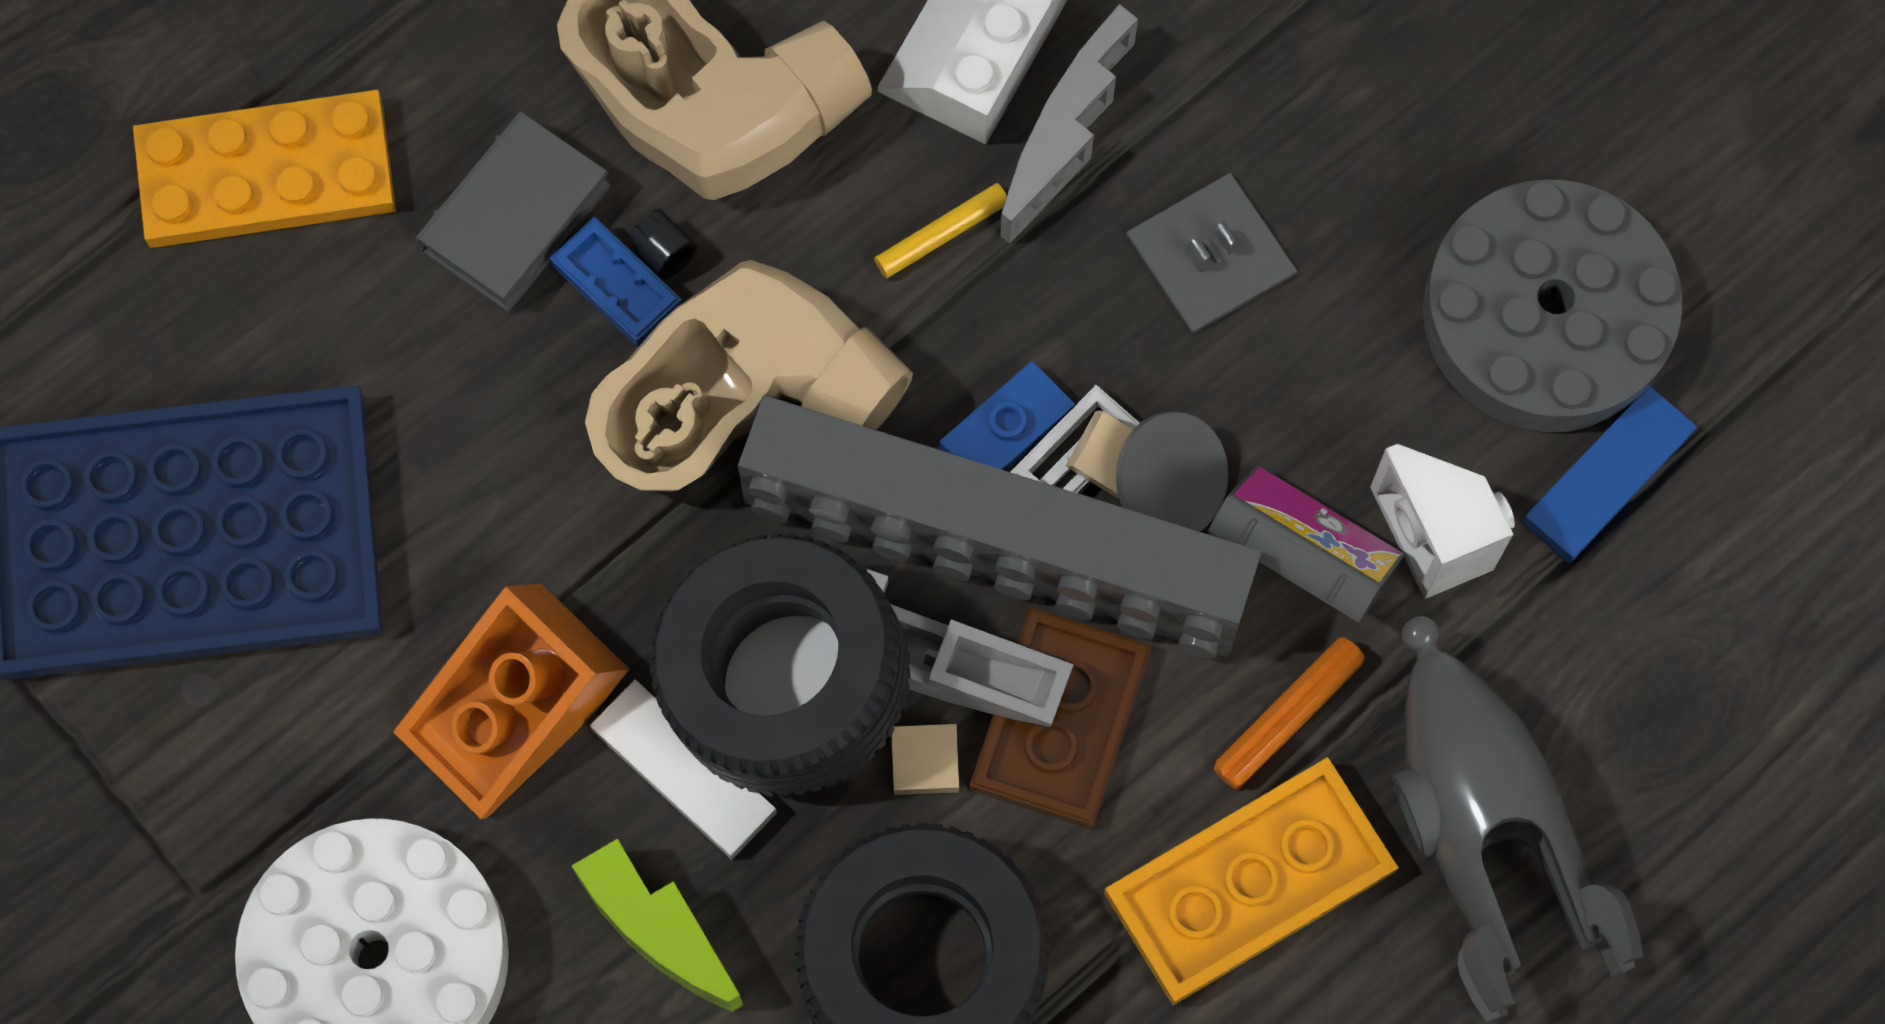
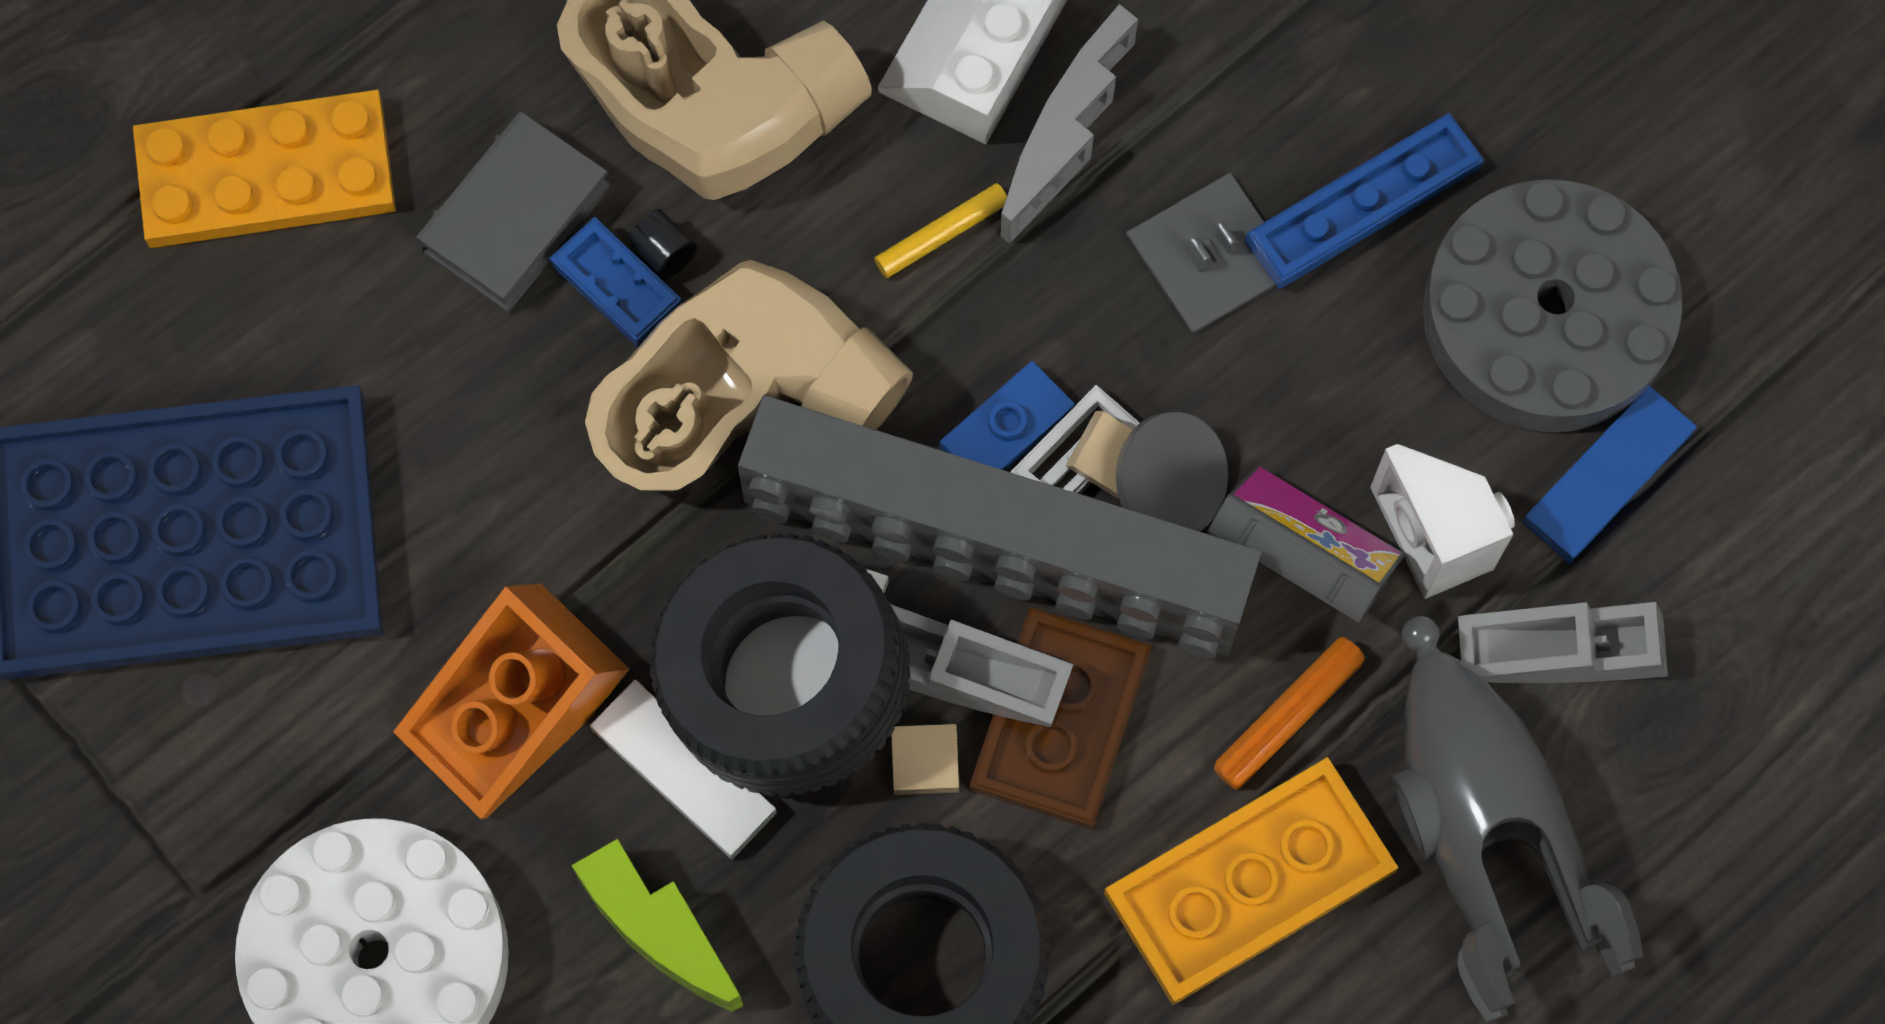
none -> blue tile [1245,113,1485,290]
none -> light grey slope [1458,602,1668,683]

